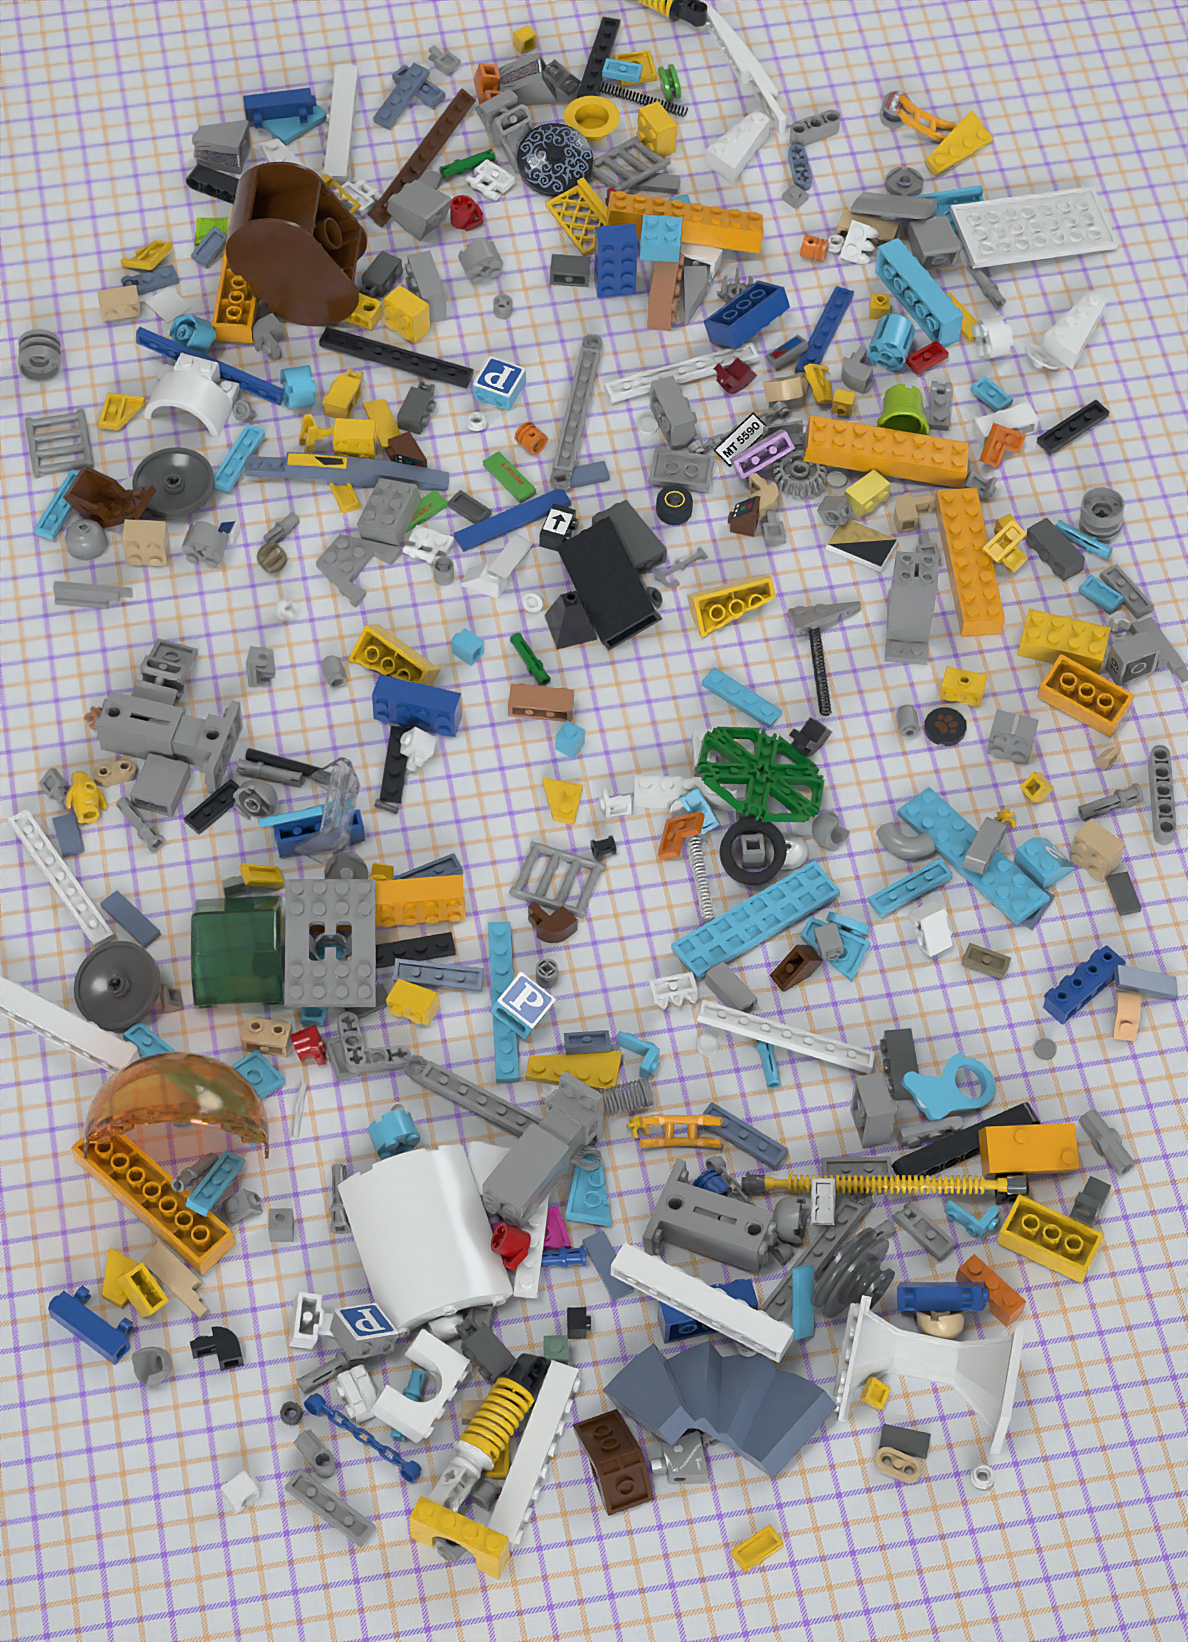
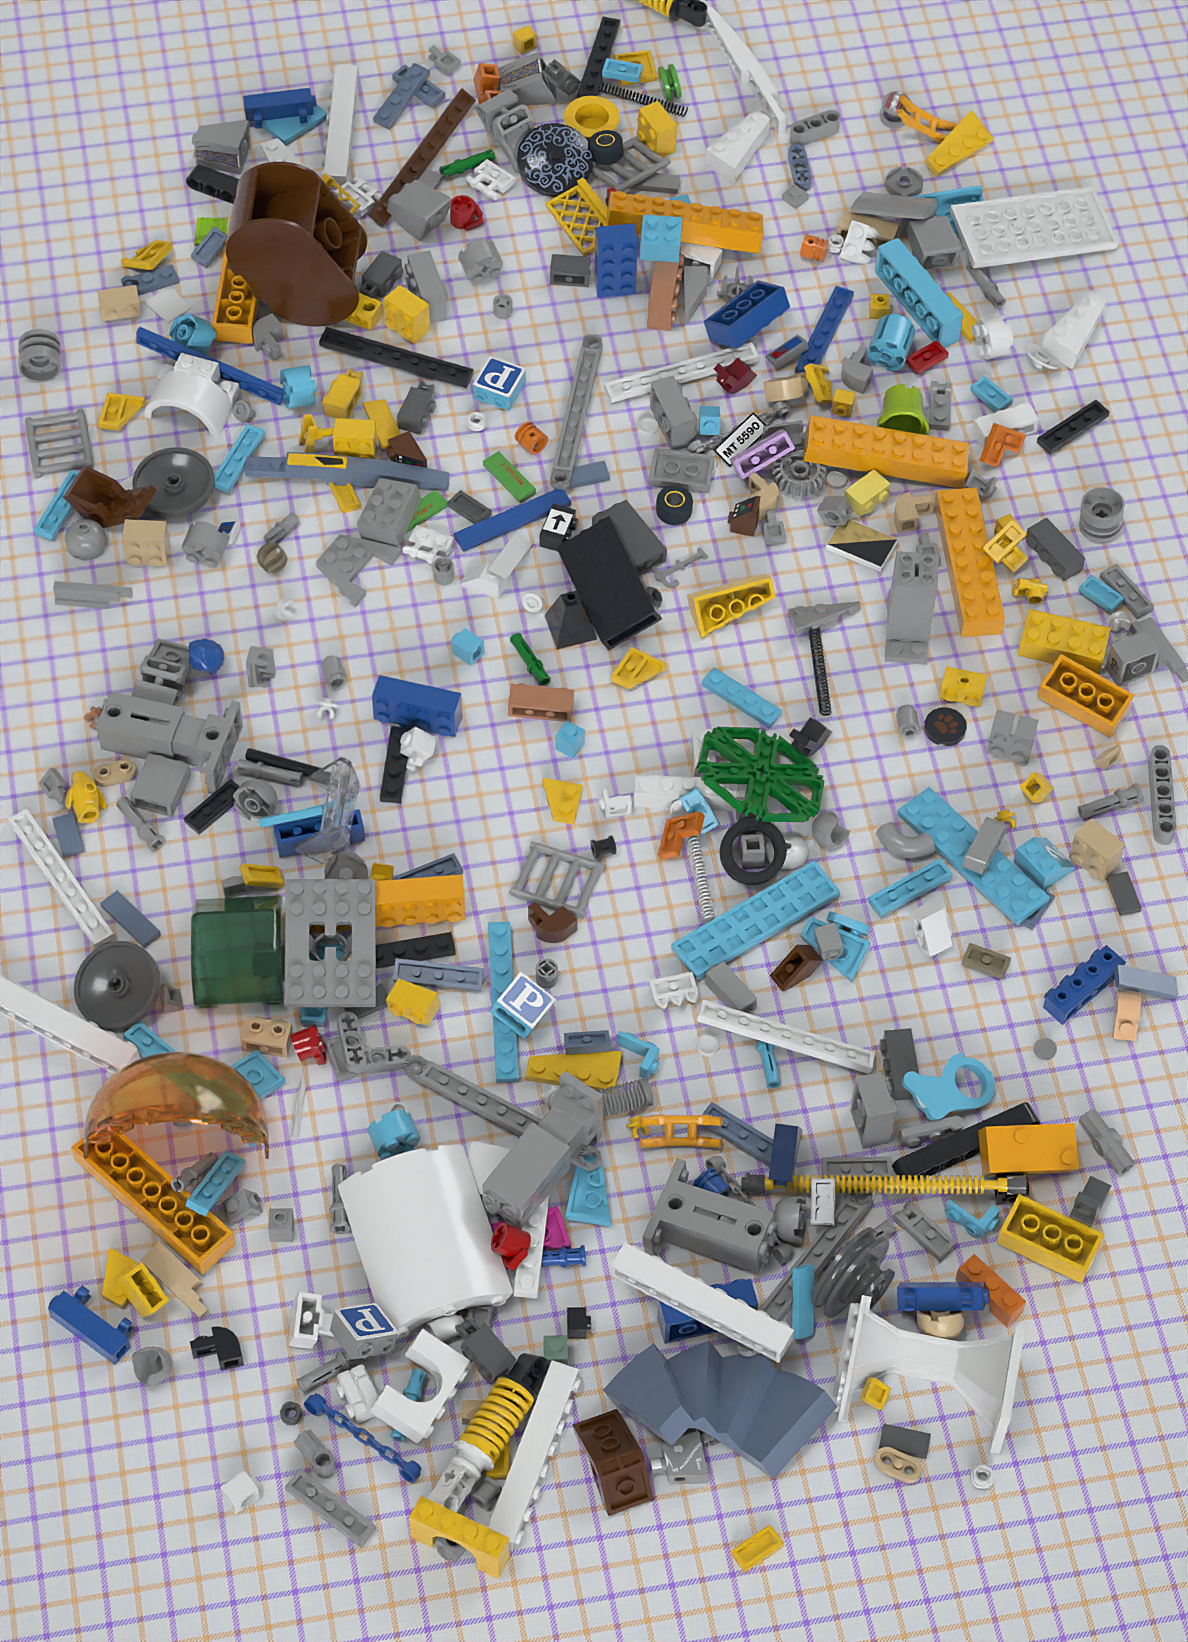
yellow wedge [347,624,441,686] -> none
dark grey piece [374,799,399,814] -> none
sand blue tile [582,1231,634,1301] -> none
medium azure pin [1055,520,1113,559] -> none
none -> blue hair [189,638,225,675]
none -> white plate [317,698,339,720]
none -> black wheel [589,130,624,165]
none -> yellow wing [611,647,667,690]
none -> medium azure brick [699,406,720,435]
none -> dark blue arch [768,1123,803,1187]
none -> yellow plate [1012,578,1048,604]

